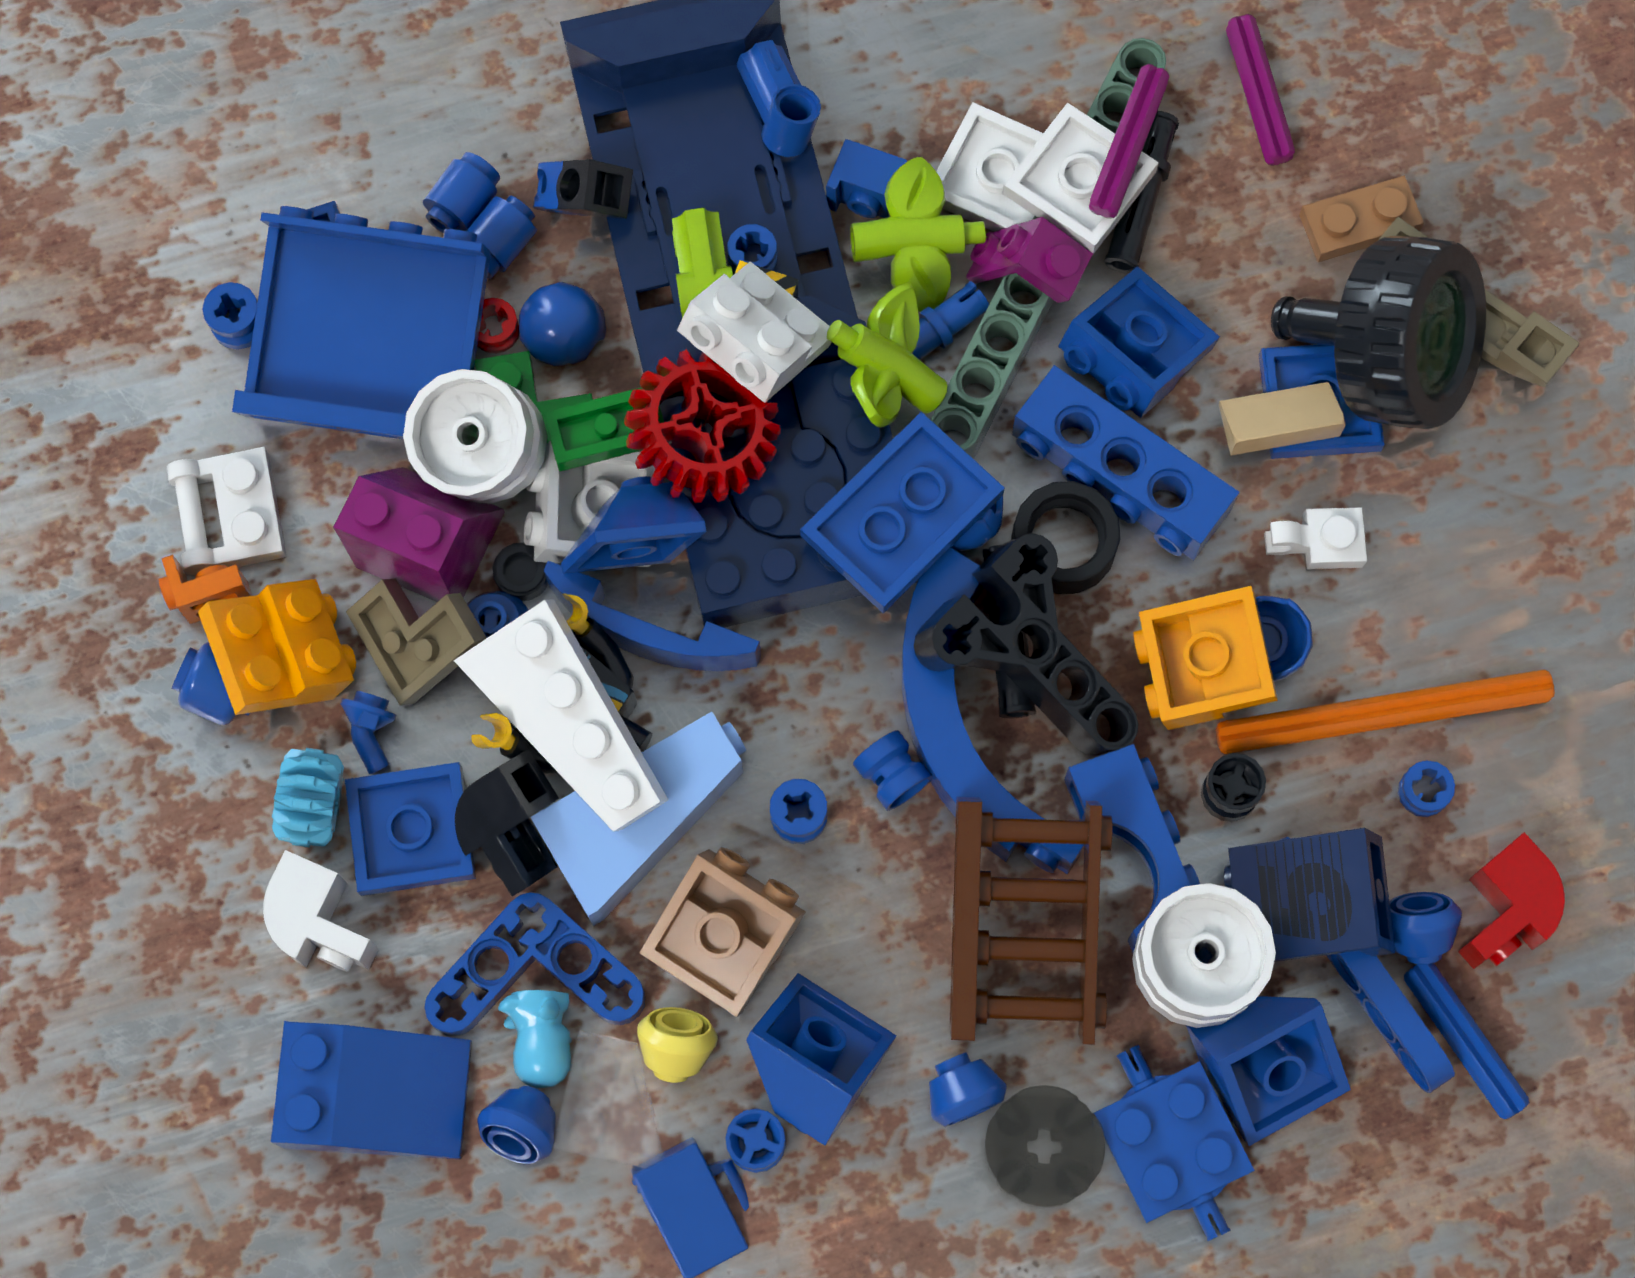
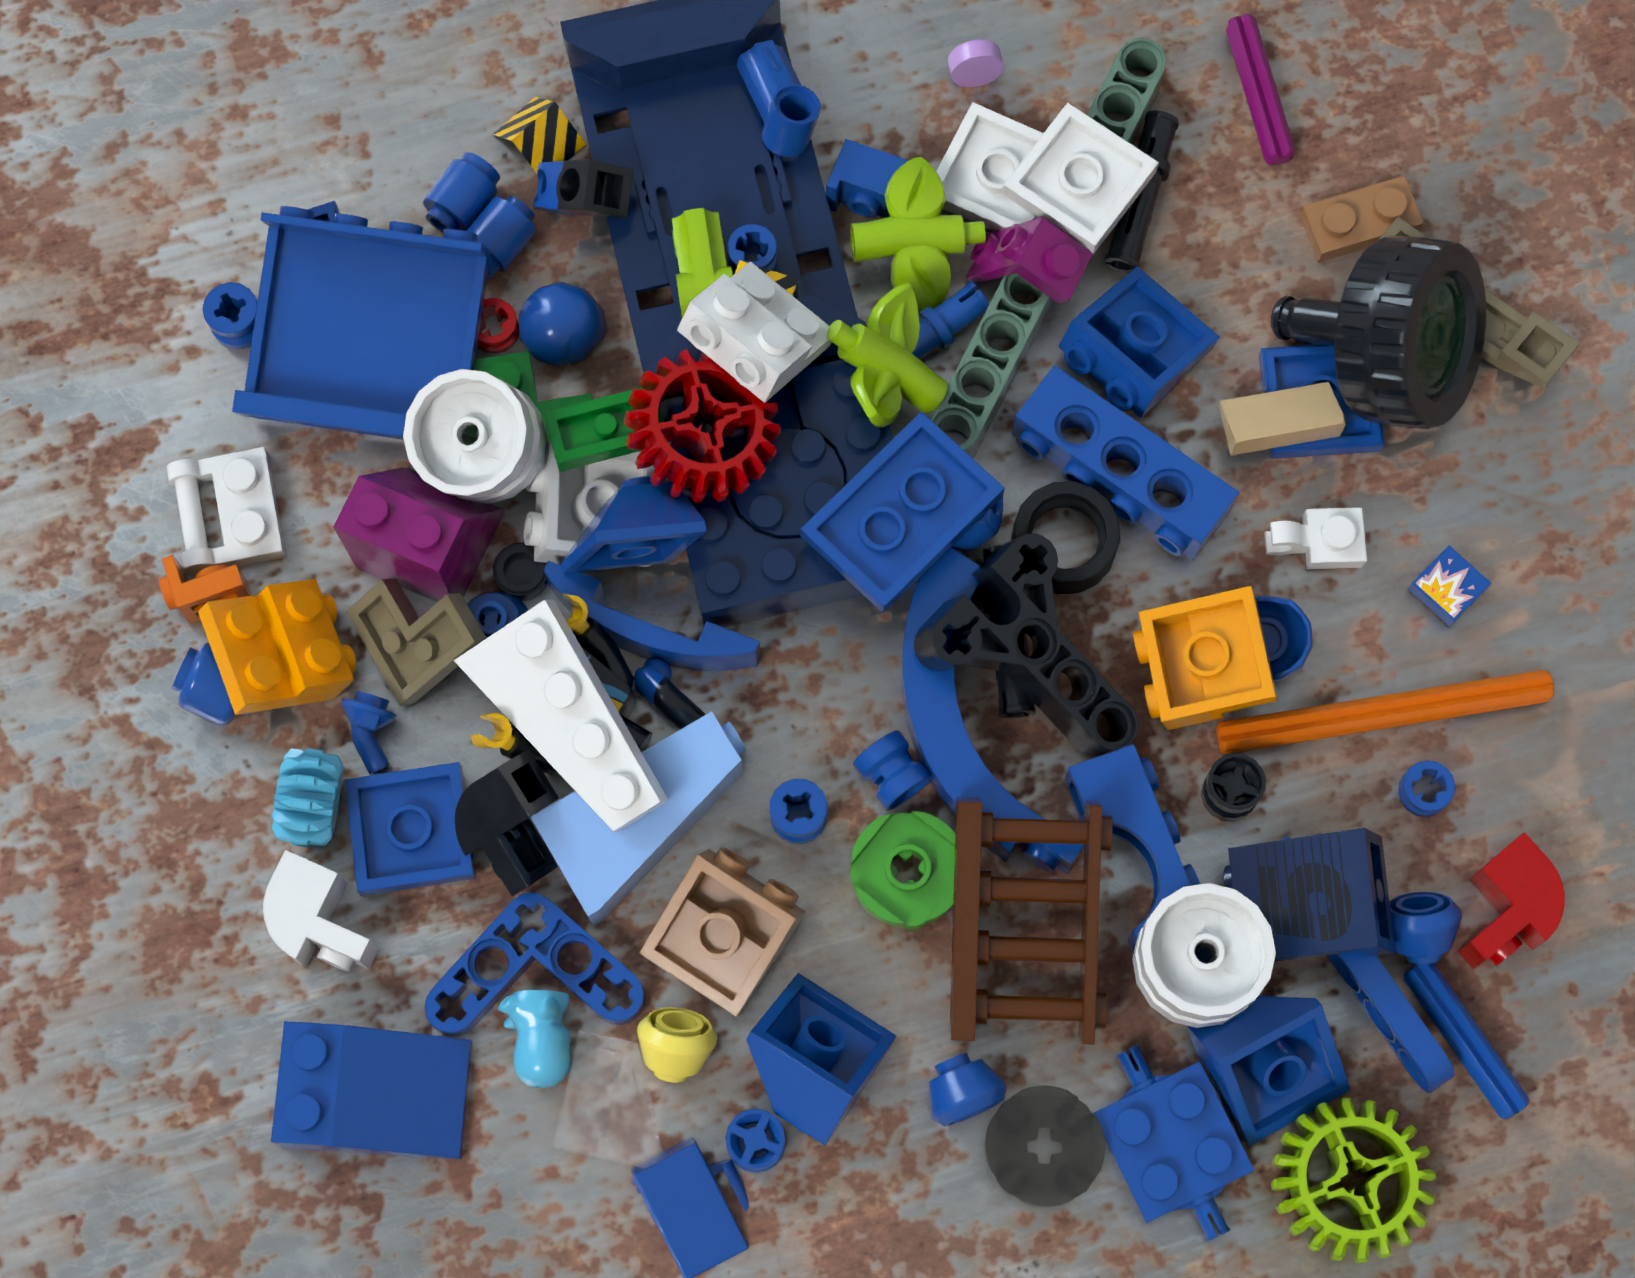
blue cone [477,1086,556,1164] -> none
magenta axle [1089,64,1169,219] -> none
none -> sticker [492,97,586,174]
none -> arm [634,657,706,730]
none -> bright green plate [850,811,955,930]
none -> lavender tile [947,39,1004,87]
none -> lime gear [1271,1098,1436,1264]
none -> tile [1408,545,1491,627]

